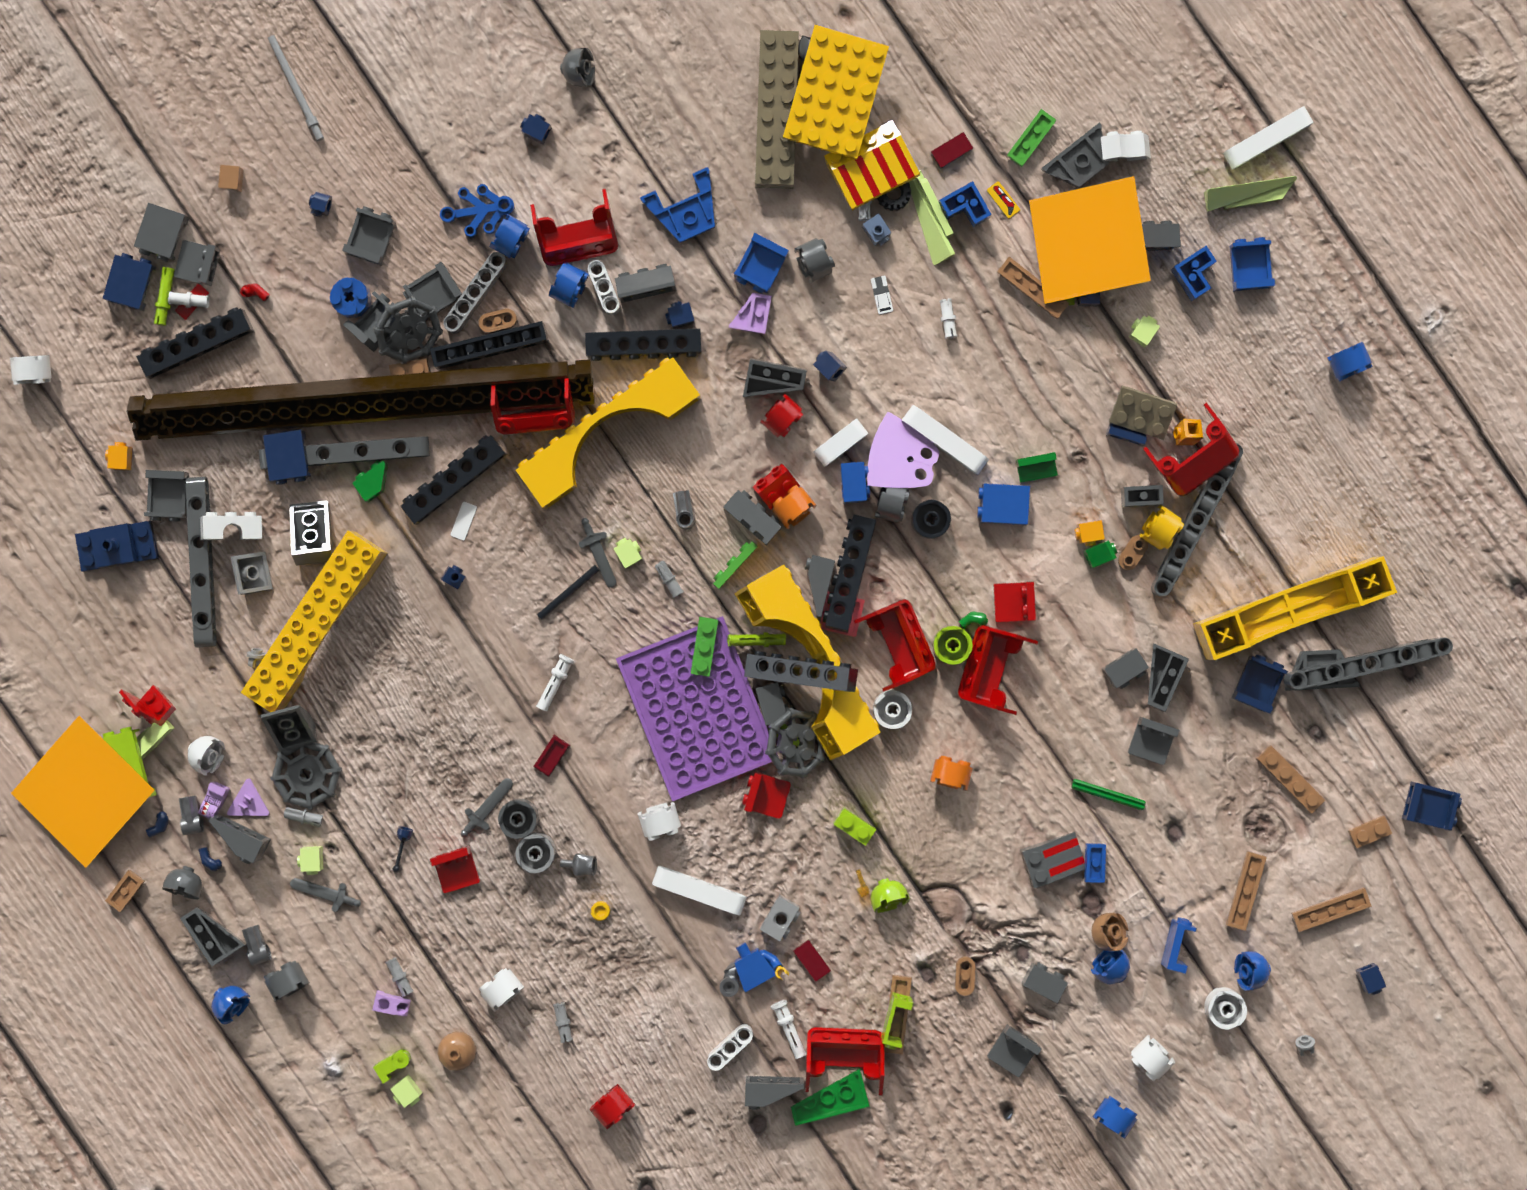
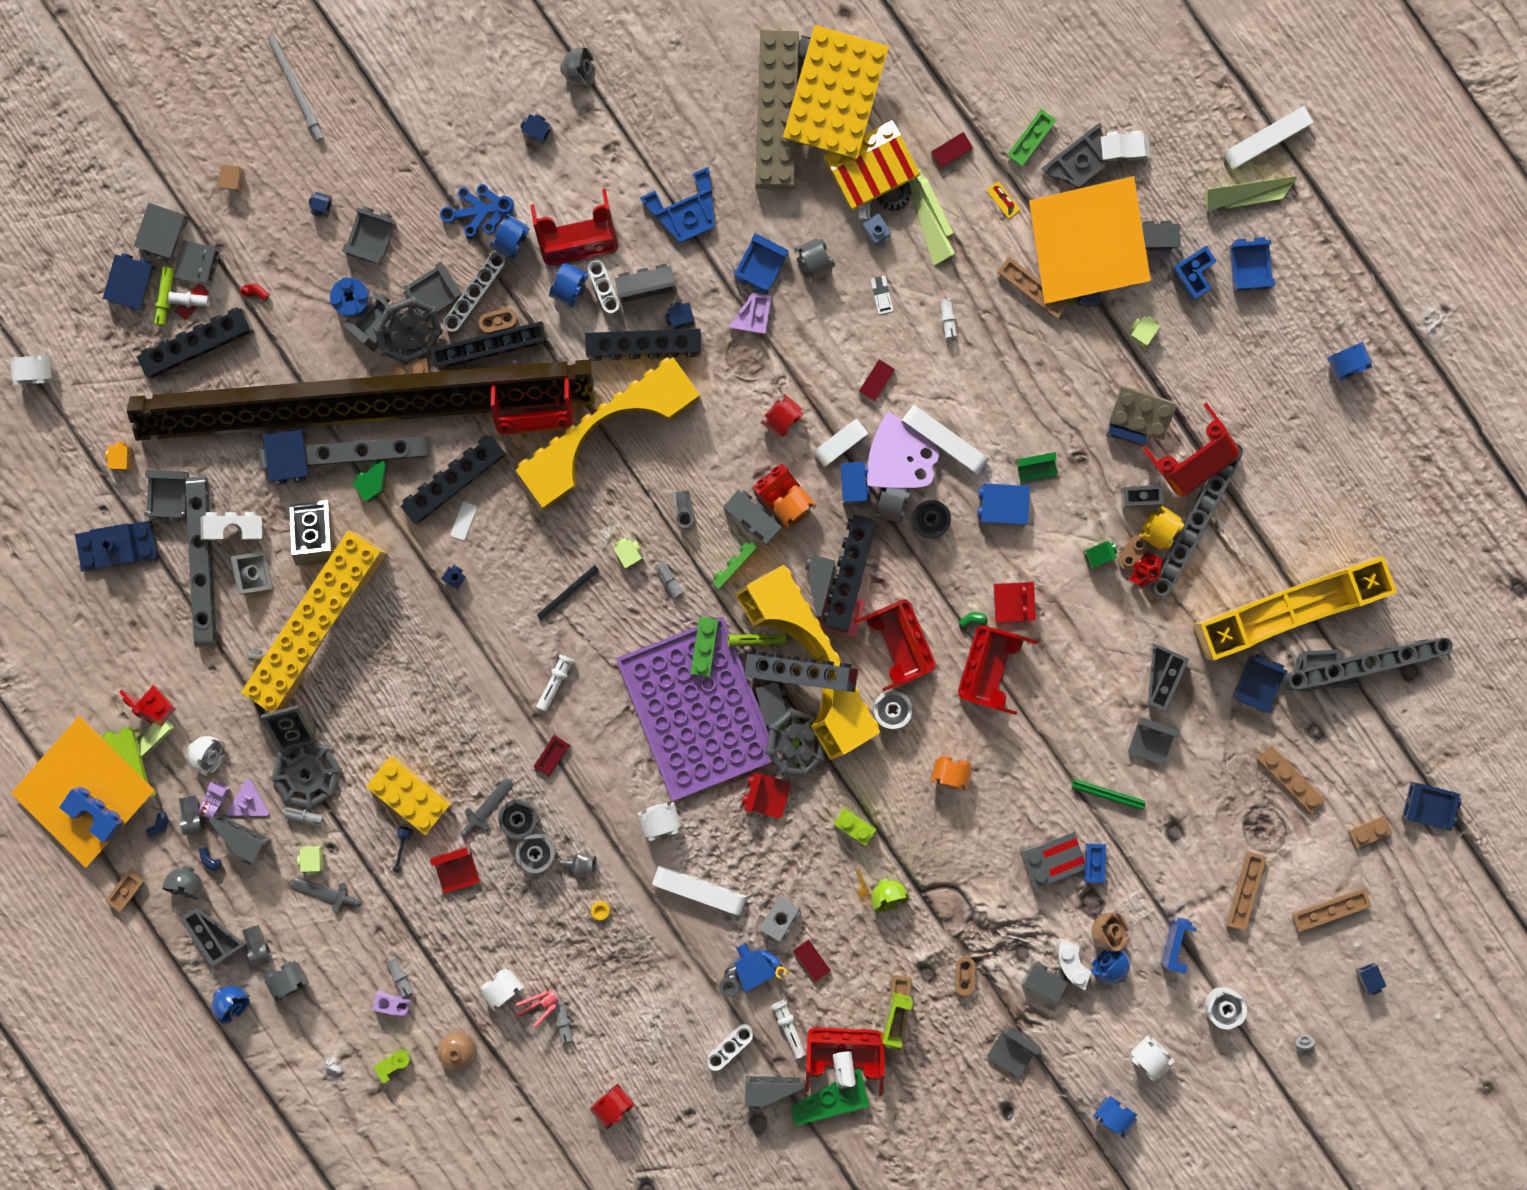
yellowish green brick [390,1074,422,1108] -> none
dark grey sword [579,518,616,587] -> none
dark grey wedge [743,358,807,397] -> none
dark blue brick [813,350,847,382] -> none
lime brick [932,626,973,665] -> none
blue brick [939,181,992,227] -> none
light orange brick [1074,520,1105,546] -> none
dark grey brick [1102,648,1149,689] -> none
light orange brick [1173,419,1203,446] -> none
blue cylinder [1234,951,1271,991] -> none
none -> blue arch [59,787,124,843]
none -> yellow brick [365,755,453,835]
none -> coral plant [515,990,559,1028]
none -> white arm [833,1052,856,1089]
none -> dark red tile [859,359,895,402]
none -> white brick [1057,938,1091,990]
none -> red piece [1128,552,1163,588]

